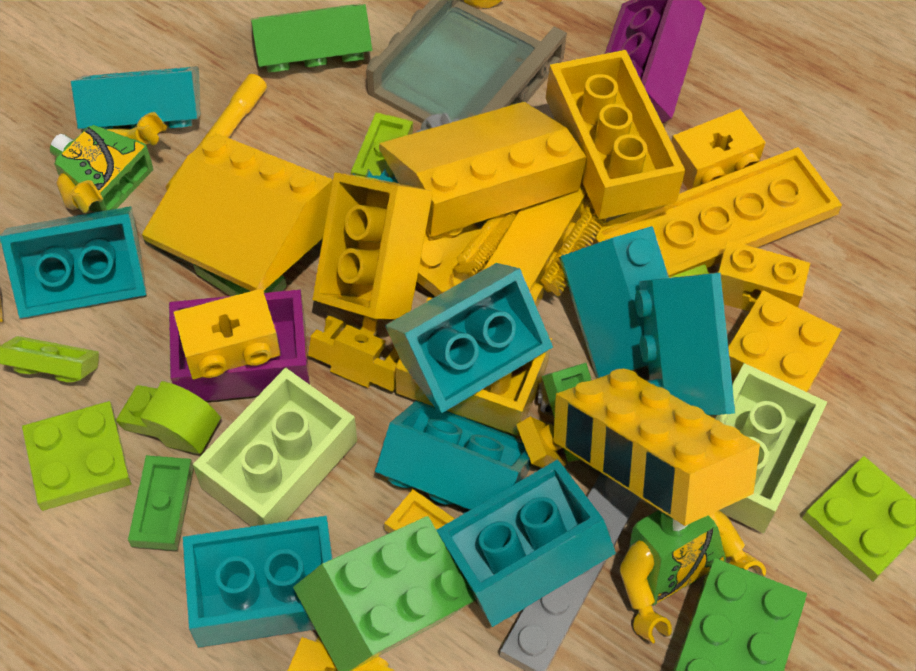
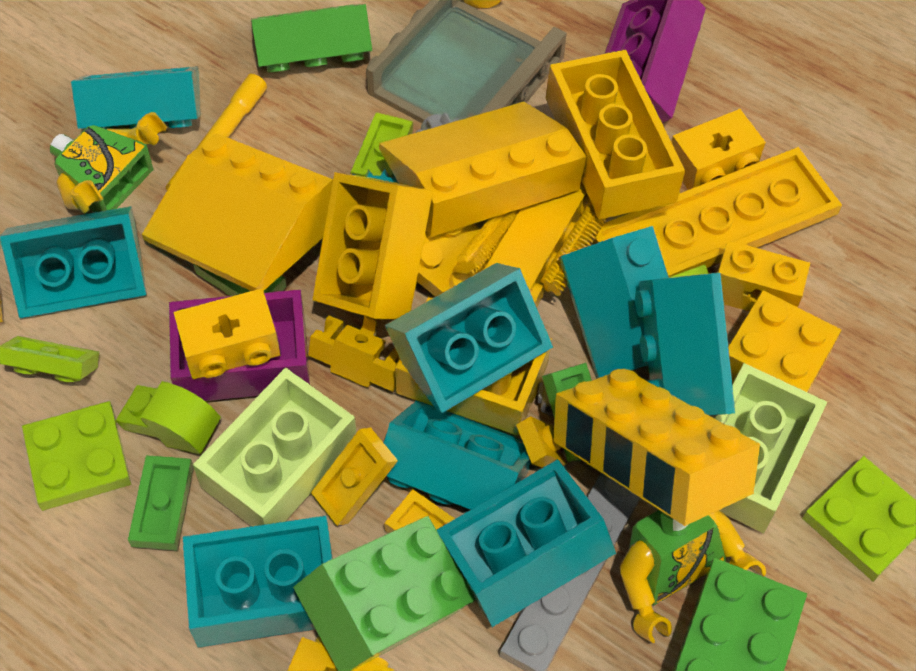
none -> yellow plate [311,427,398,526]

